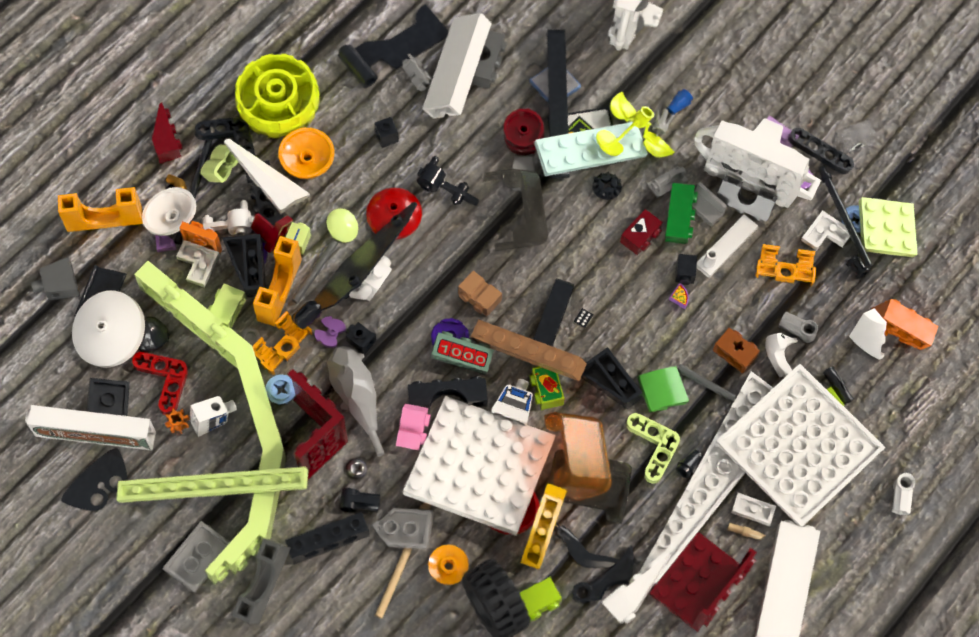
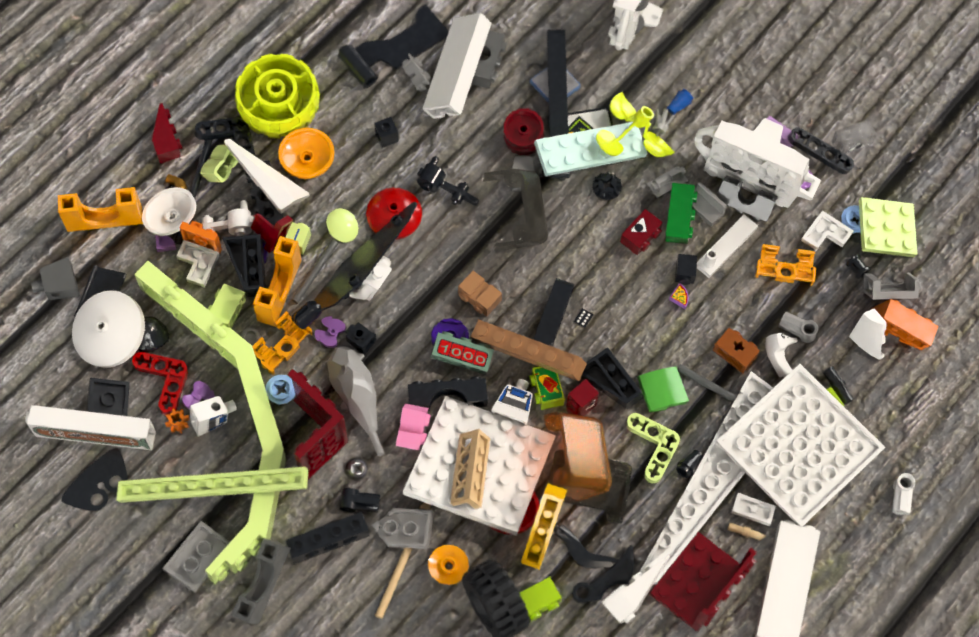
black bar [818,166,873,268] -> none
none -> medium lavender piece [182,381,215,410]
none -> tan fence [450,429,490,509]
none -> dark red brick [566,379,599,420]
none -> light grey panel [863,273,922,300]

